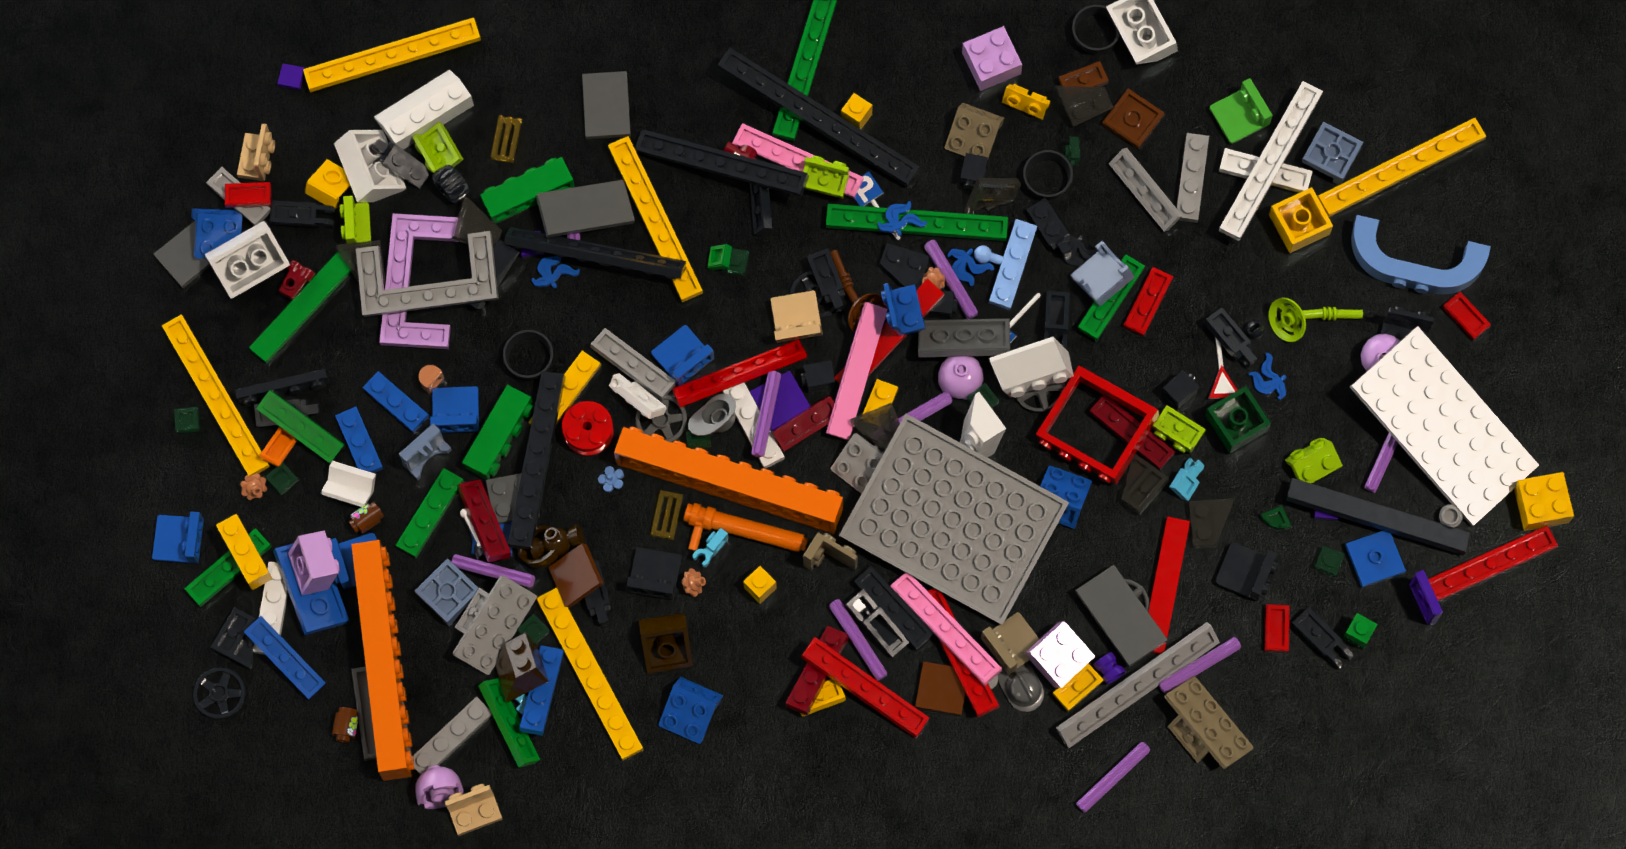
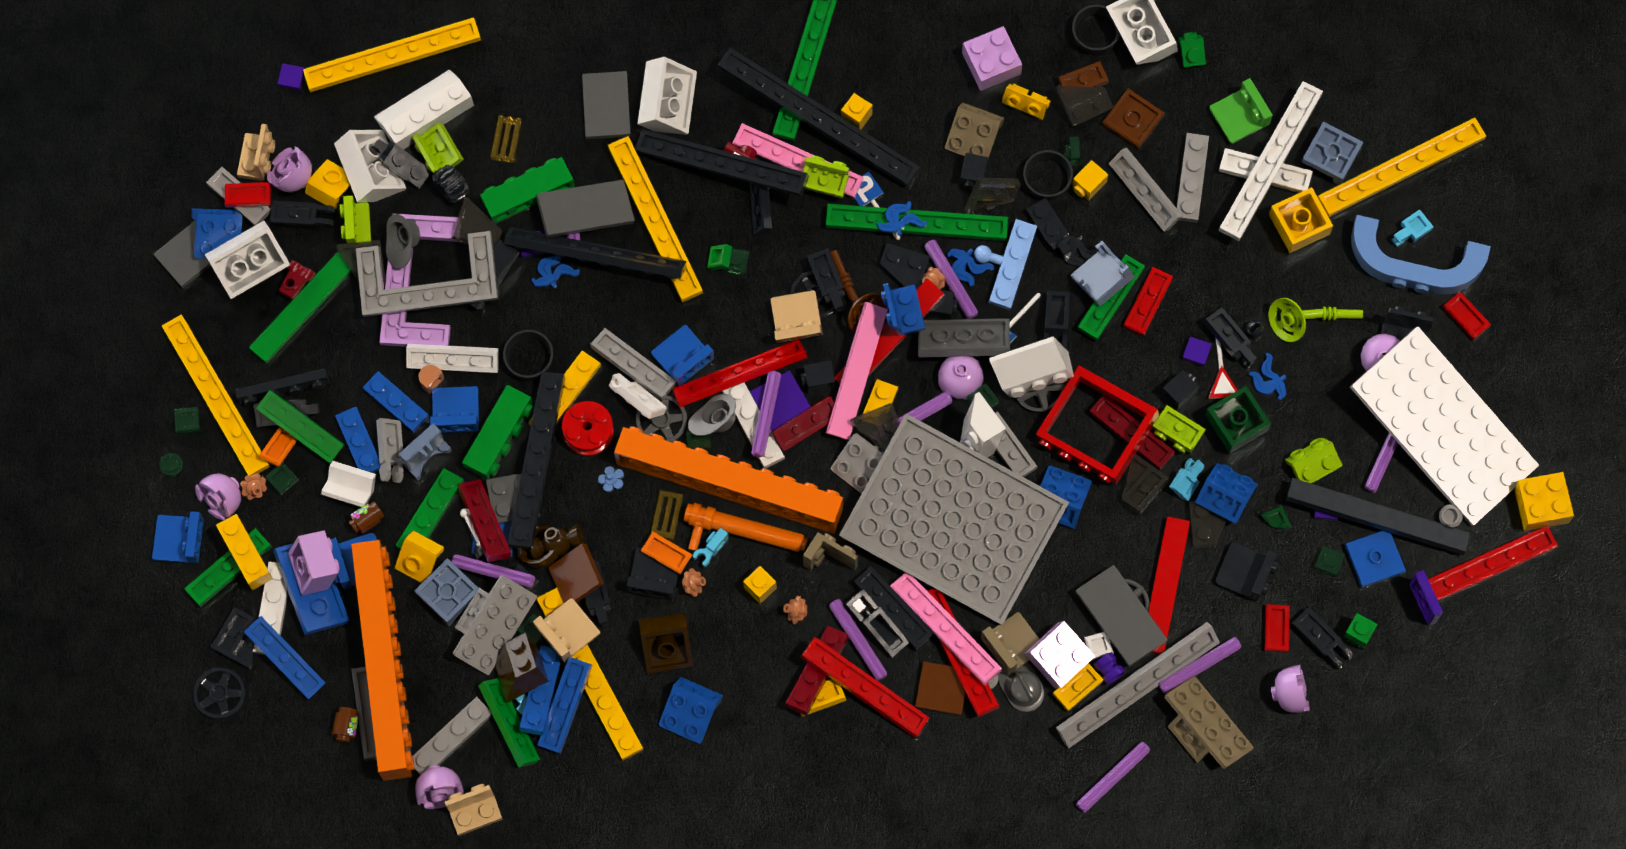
none -> clear green plate [159,453,183,476]
none -> lavender cylinder [195,473,241,520]
none -> lavender cylinder [267,147,312,192]
none -> light grey hinge [376,418,404,483]
none -> dark grey piece [386,214,420,268]
none -> yellow piece [395,531,444,583]
none -> white plate [406,344,498,373]
none -> tan bracket [533,598,600,663]
none -> blue plate [538,657,592,753]
none -> white slope [638,57,697,135]
none -> orange tile [641,532,692,574]
none -> nougat plant [783,596,808,624]
none -> light grey plate [995,412,1037,477]
none -> yellow brick [1072,160,1108,201]
none -> white tile [1084,632,1114,661]
none -> green bracket [1178,32,1206,67]
none -> dark purple tile [1182,337,1212,367]
none -> blue bracket [1195,463,1258,524]
none -> lavender cylinder [1271,665,1310,713]
none -> medium azure plate [1392,210,1433,247]

